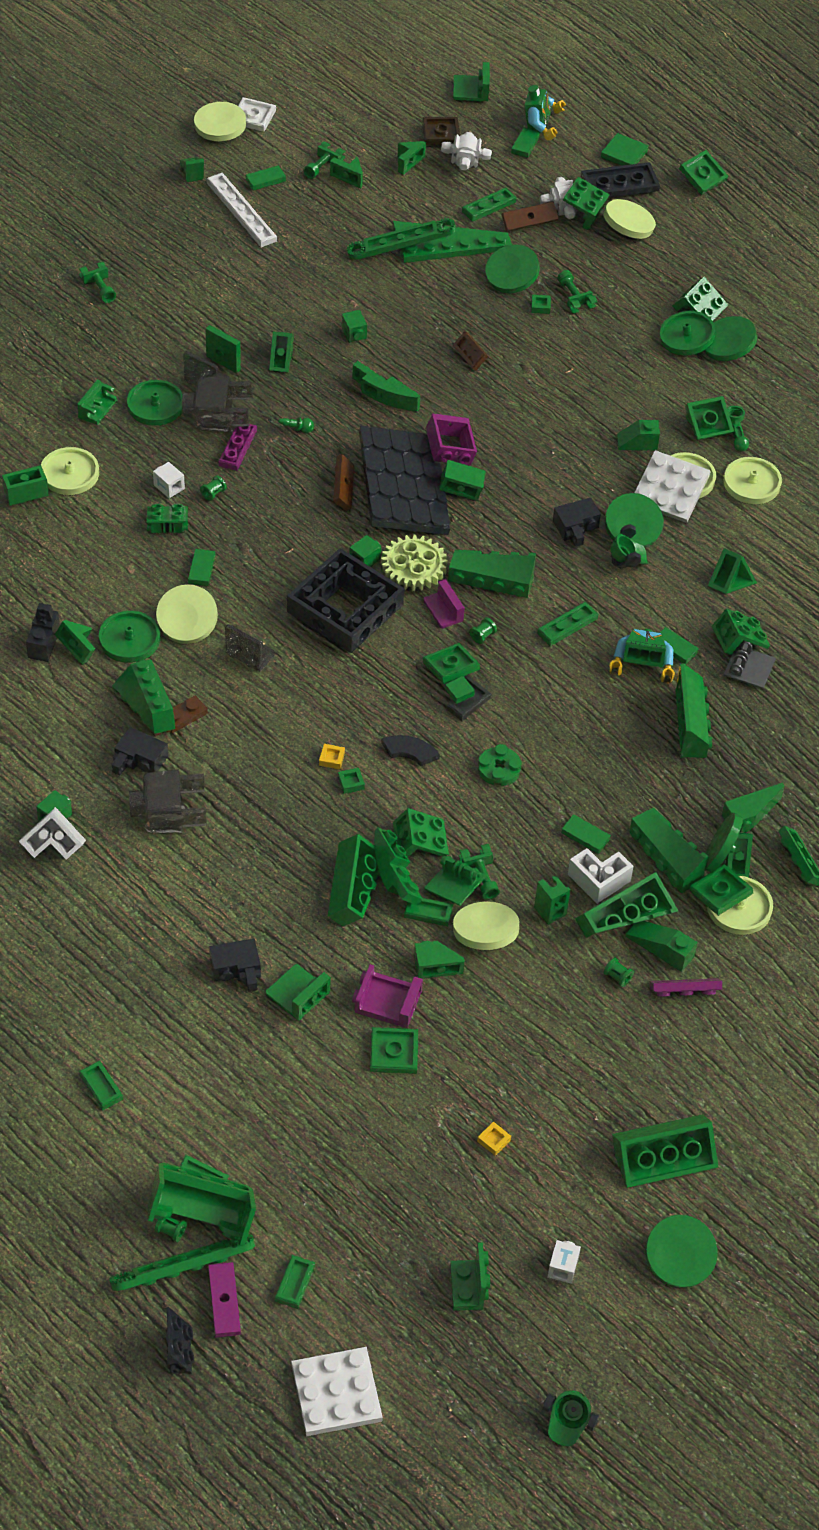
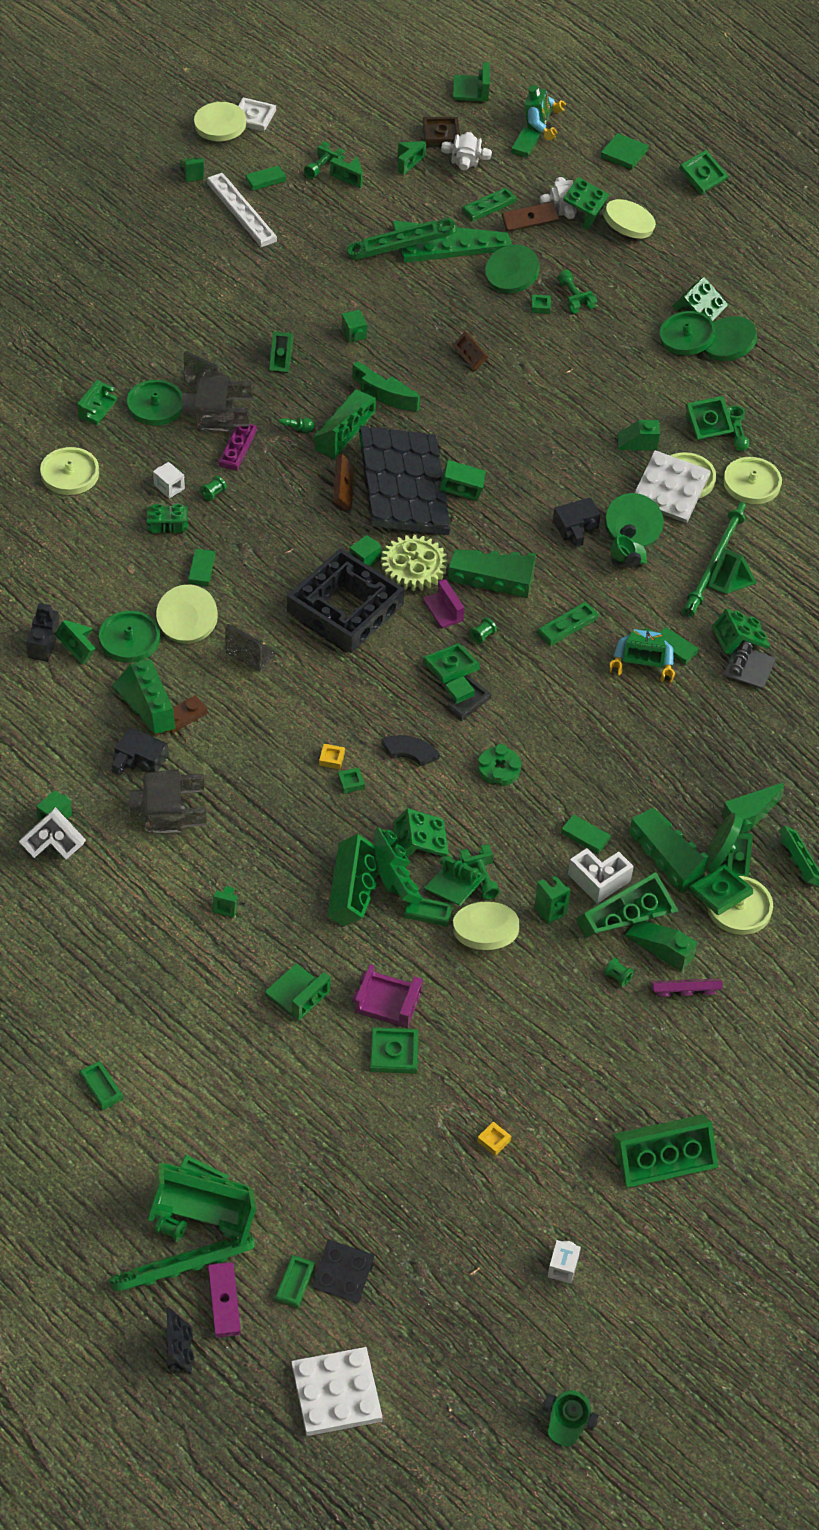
green brick [2,465,49,506] -> none
green bar [79,261,116,303] -> none
green plate [206,325,241,373] -> none
black hinge [209,938,261,992] -> none
green slope [414,941,465,979] -> none
magenta window [426,413,477,466] -> none
green bracket [450,1242,490,1311] -> none
black plate [581,162,660,198] -> none
green piece [645,1215,718,1288] -> none
green slope [675,664,712,758] -> none
none -> green tile [212,886,238,918]
none -> black hinge [312,1239,375,1303]
none -> green wedge [313,389,376,459]
none -> green bar [682,502,746,618]

